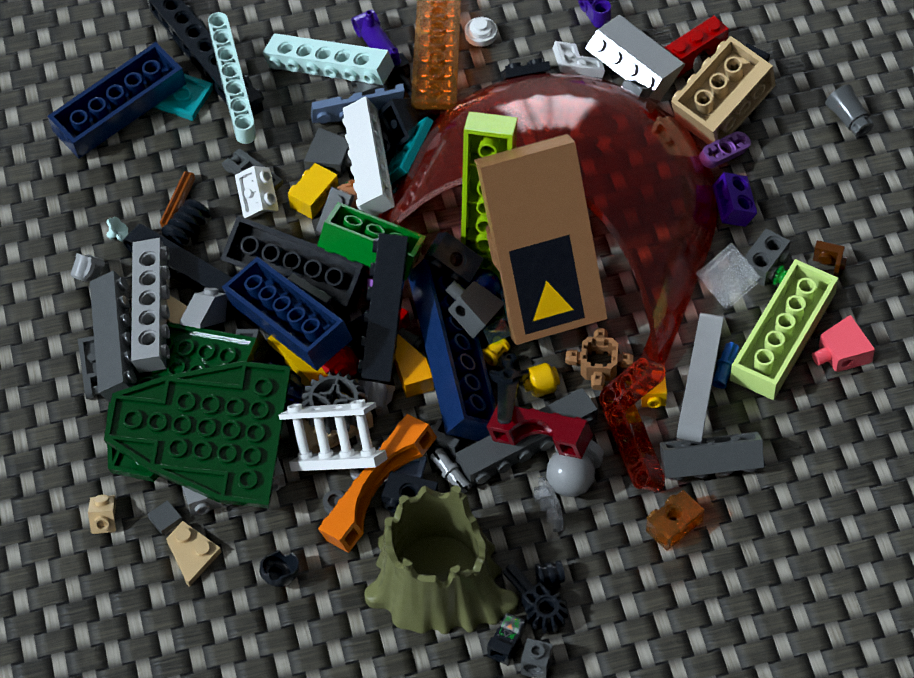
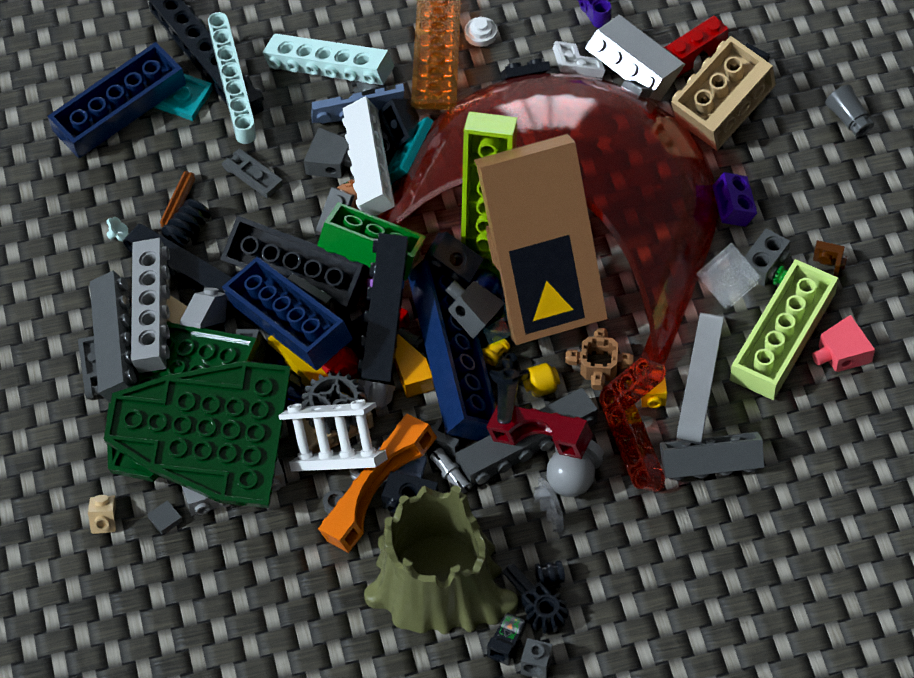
light grey piece [71,253,105,282] -> none
tan wing [166,521,221,587] -> none
white bracket [235,166,279,219] -> none
black hair [259,550,300,587] -> none
yellow brick [288,163,339,219] -> none
dark purple piece [351,9,440,122] -> none
clear orange brick [646,490,704,551] -> none
medium lavender beam [698,131,751,168] -> none
blue axle [712,342,739,389] -> none

